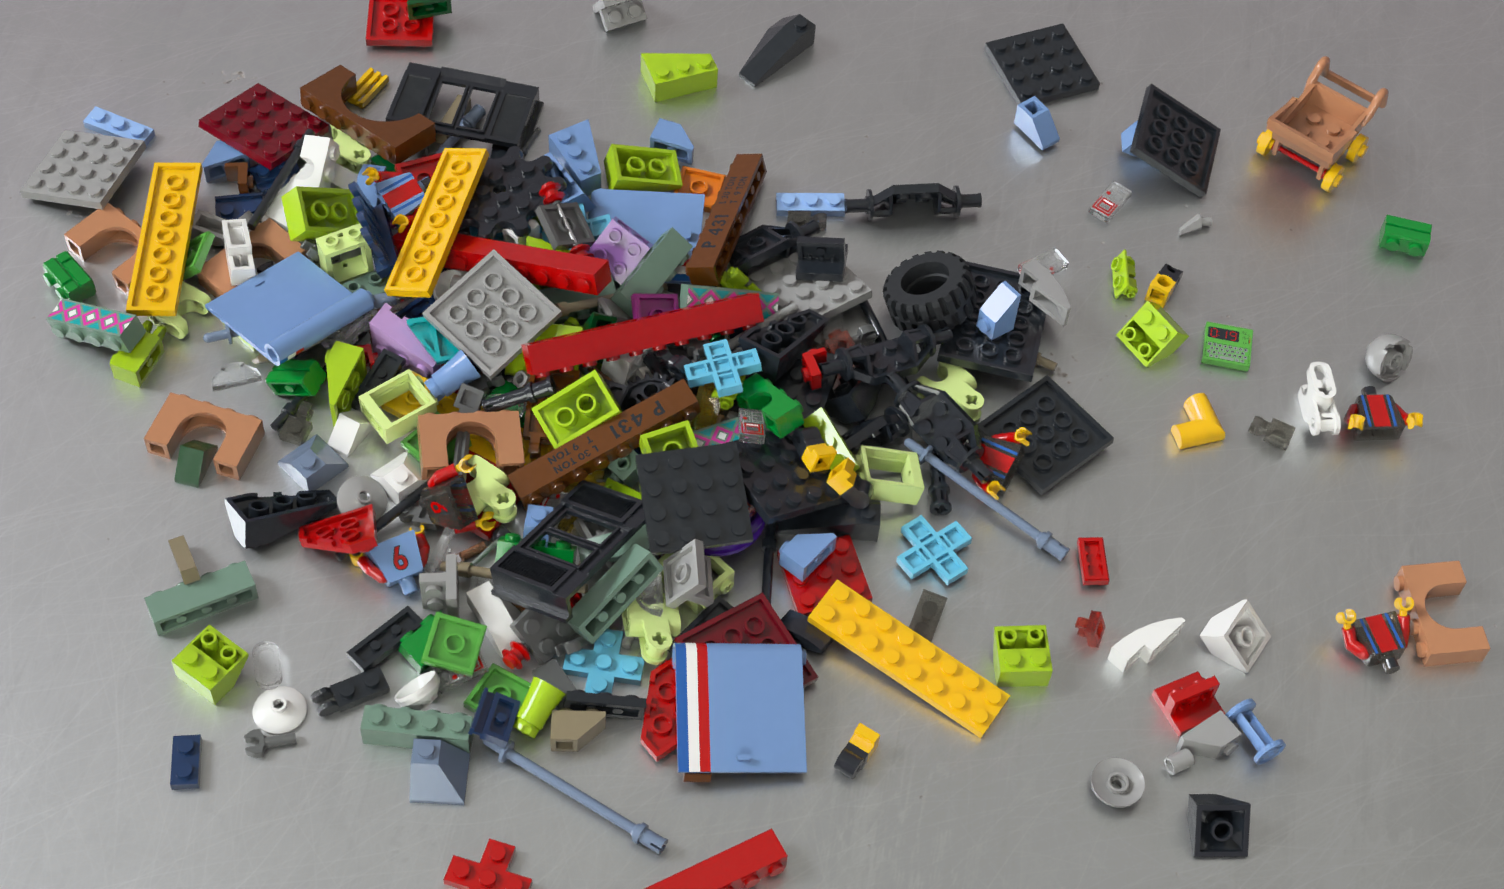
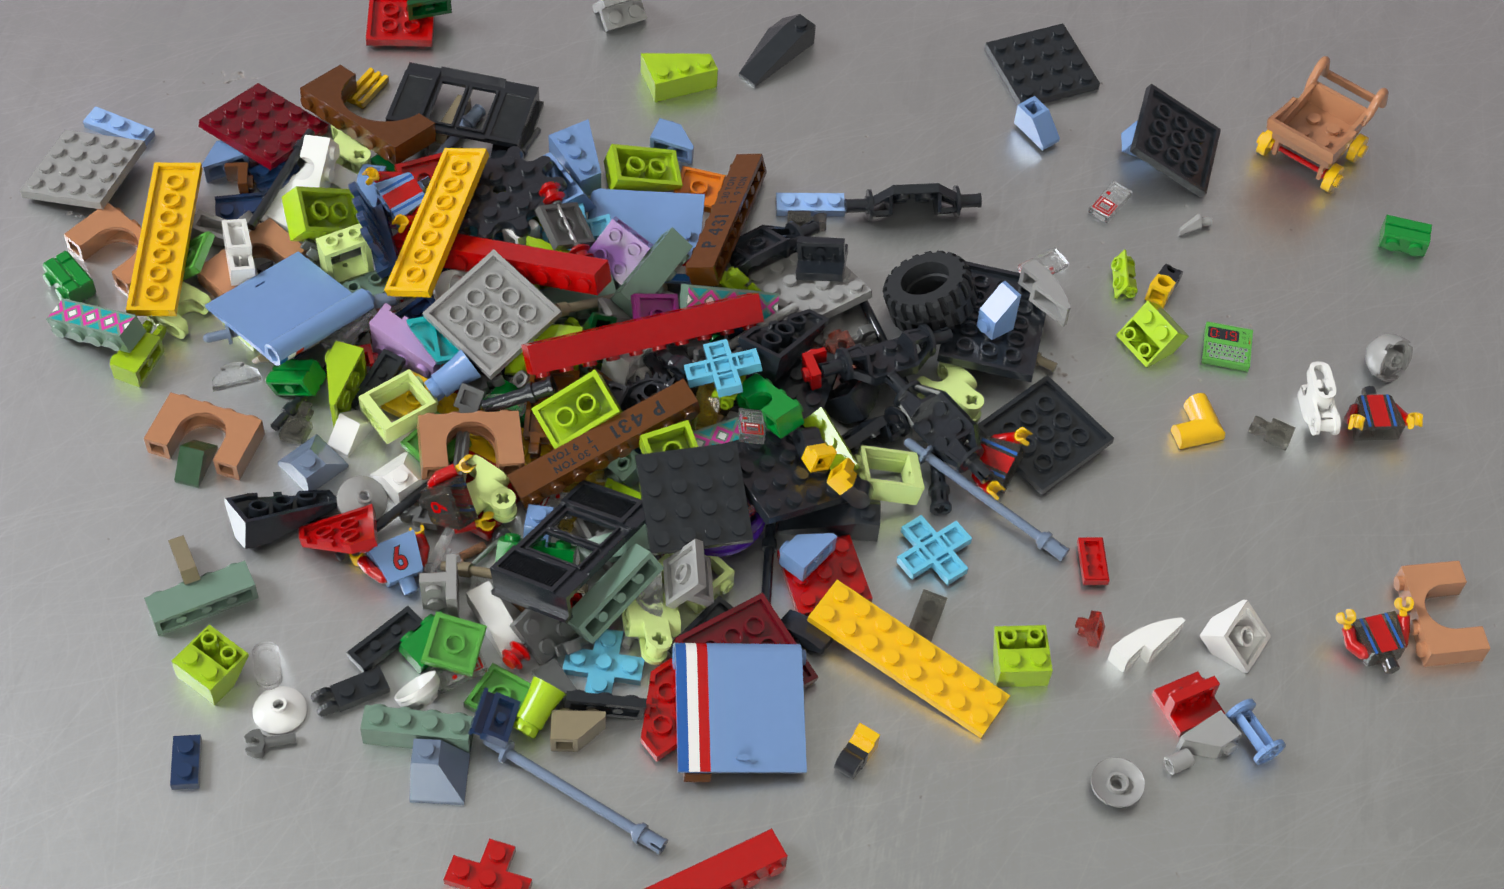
black slope [1188,794,1251,857] -> none

